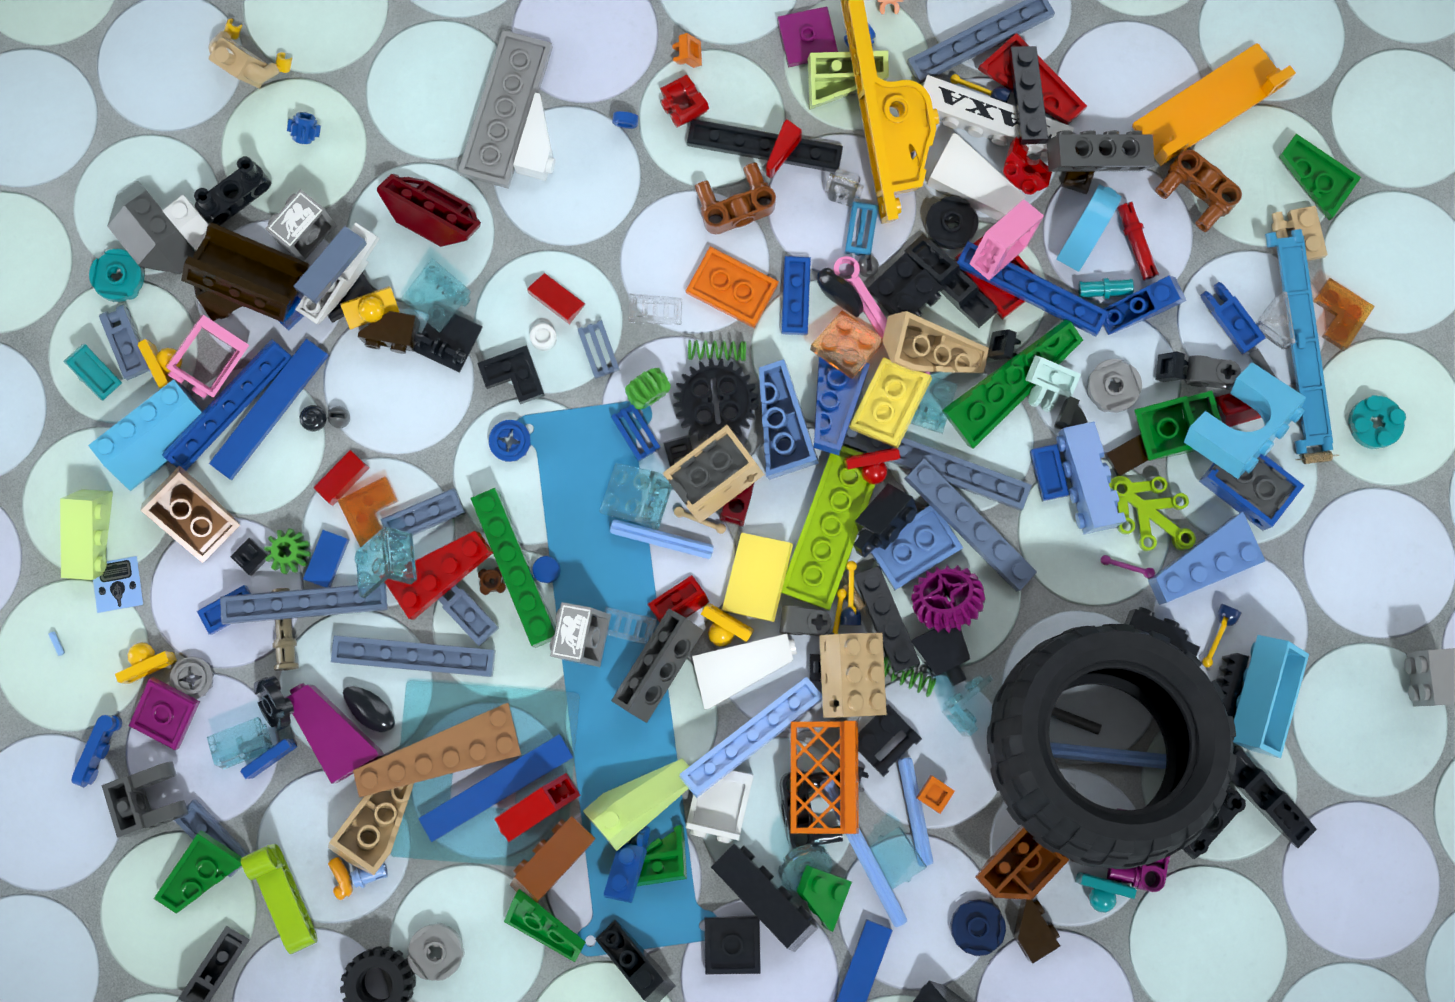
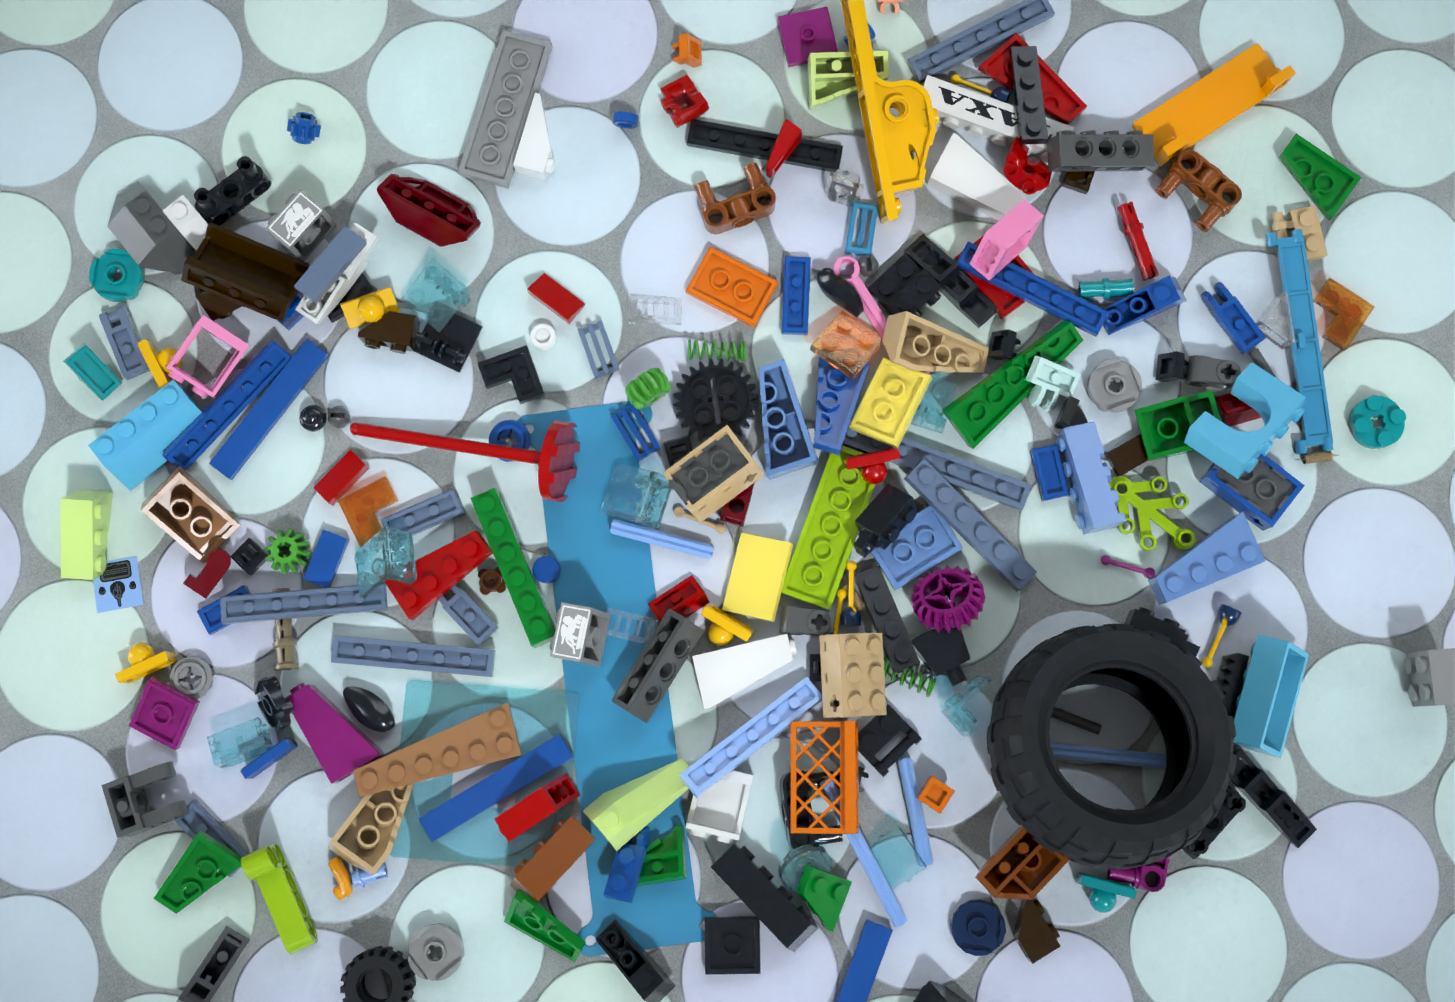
light blue piece [48,632,65,656] -> none
blue plate [71,715,122,788] -> none
tan torso [208,18,293,89] -> none
black plate [925,196,978,249] -> none
medium azure arch [1056,184,1122,272] -> none
none -> dark red leg [183,549,231,599]
none -> red piece [350,420,580,502]

